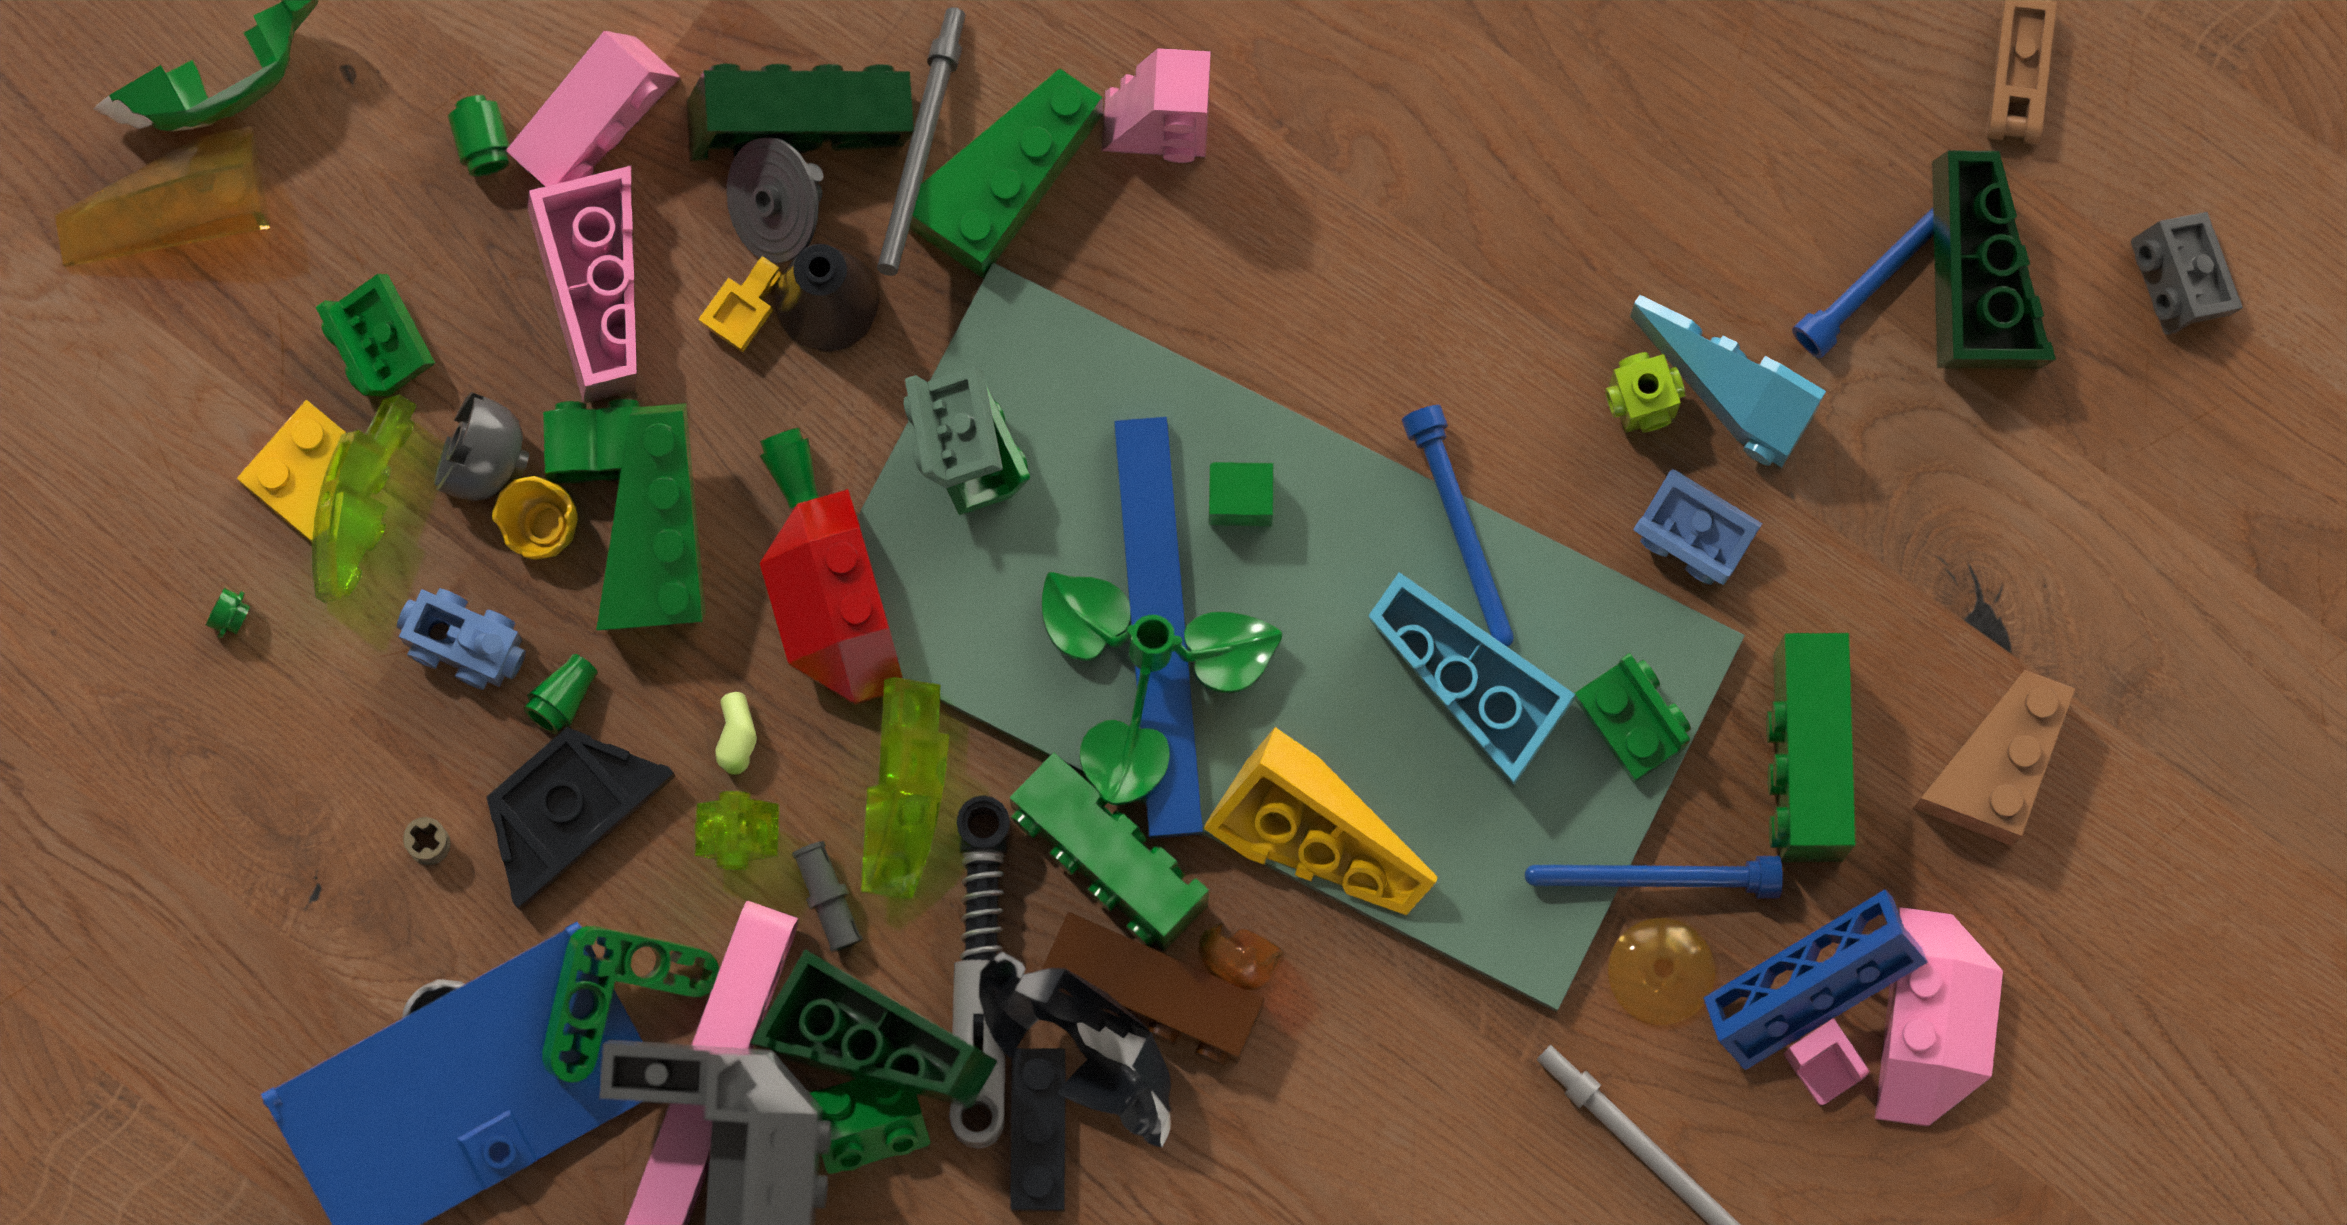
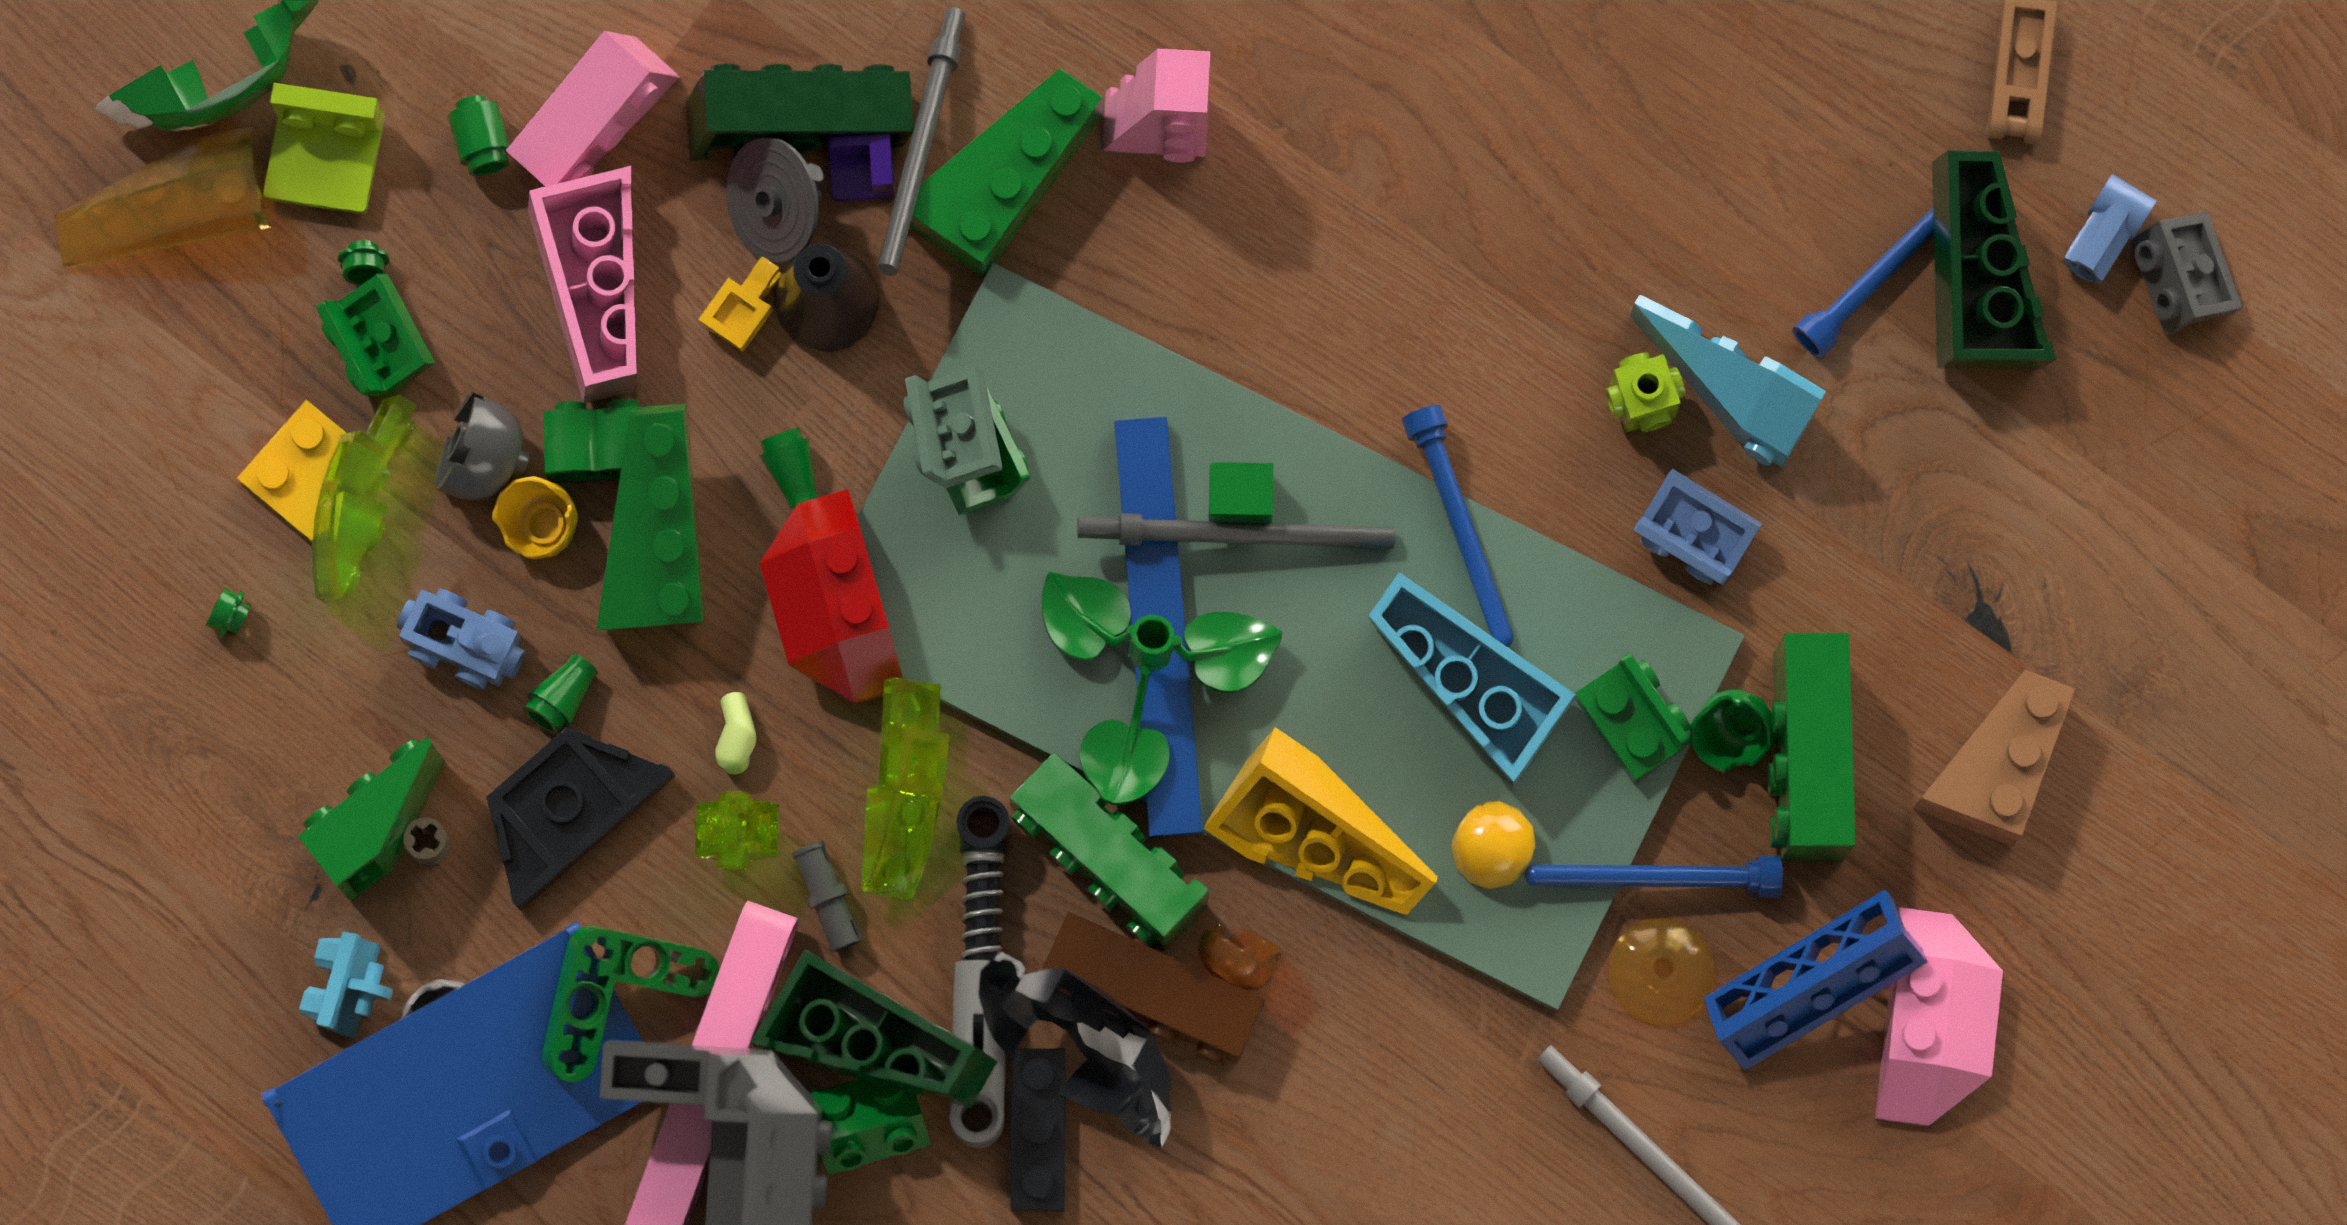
bright pink panel [1783,1018,1870,1106] -> none
none -> lime bracket [263,83,385,215]
none -> green slope [298,737,445,902]
none -> medium azure hips [299,931,394,1038]
none -> green plate [337,240,390,285]
none -> dark purple panel [827,133,895,202]
none -> dark grey bar [1077,513,1395,549]
none -> yellow hair [1451,801,1536,889]
none -> green hair [1690,689,1776,773]
none -> medium blue piece [2062,174,2157,285]

